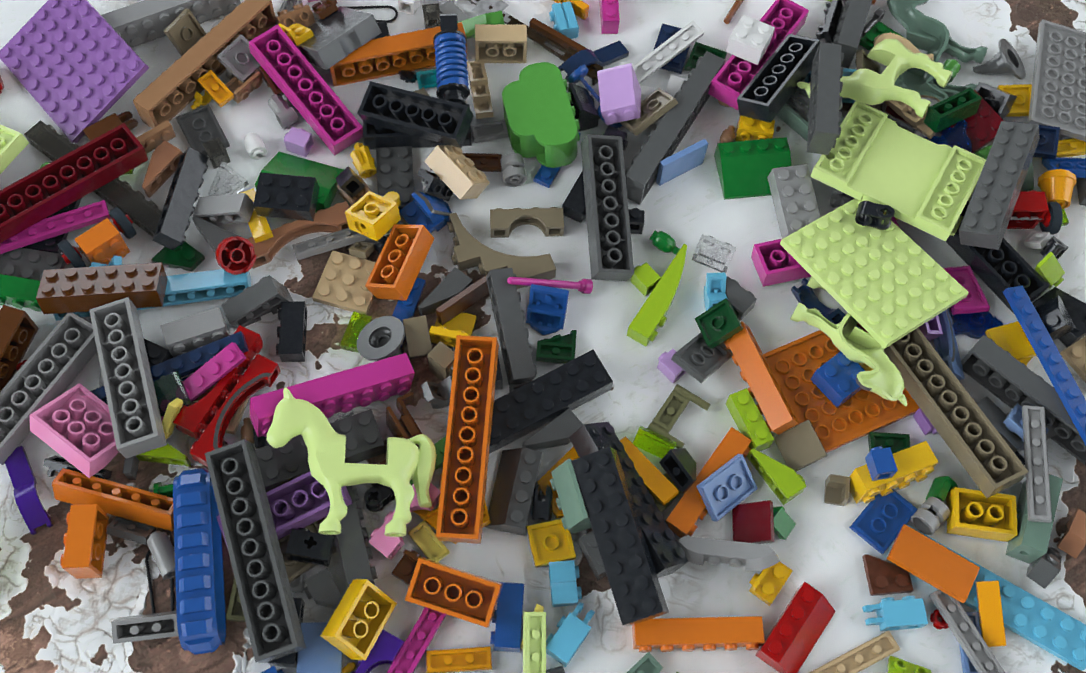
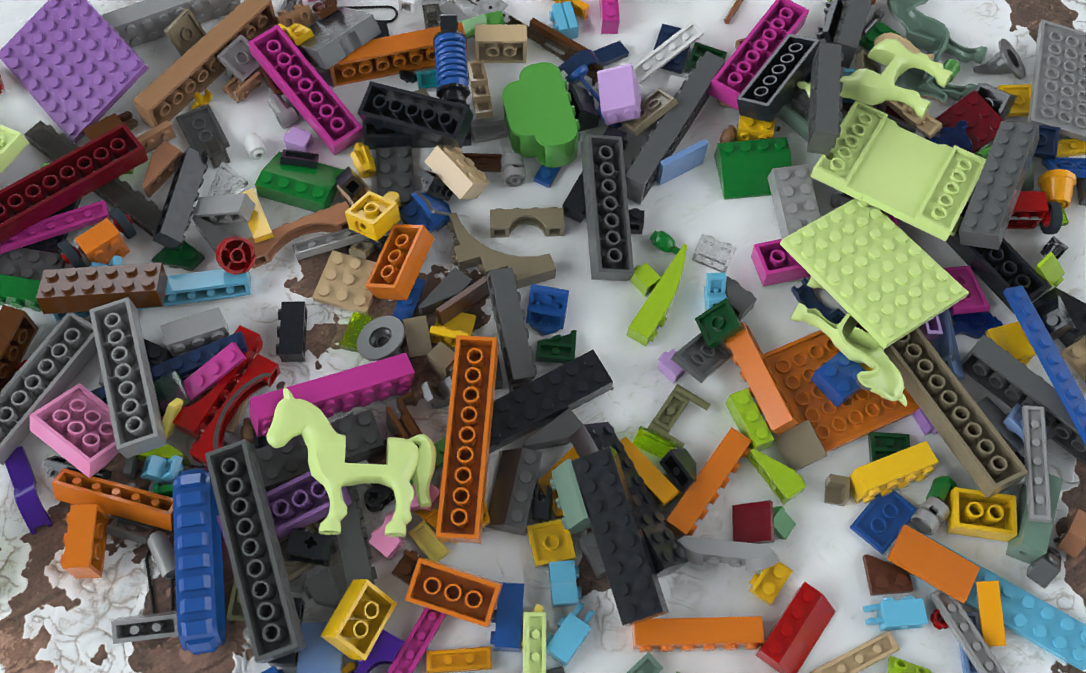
light orange plate [197,70,235,108] -> none
dark grey wedge [221,275,293,328] -> none
black brick [253,172,320,221] -> none
dark pink piece [507,277,593,294] -> none
medium blue tile [696,454,758,522] -> none
white brick [726,14,775,65] -> none
black piece [855,201,894,230] -> none
blue brick [865,446,898,481] -> none
dark green brick [924,88,982,133] -> none
white plate [1024,231,1051,249] -> none
none -> medium azure brick [140,454,184,484]
none -> black tile [280,149,319,169]

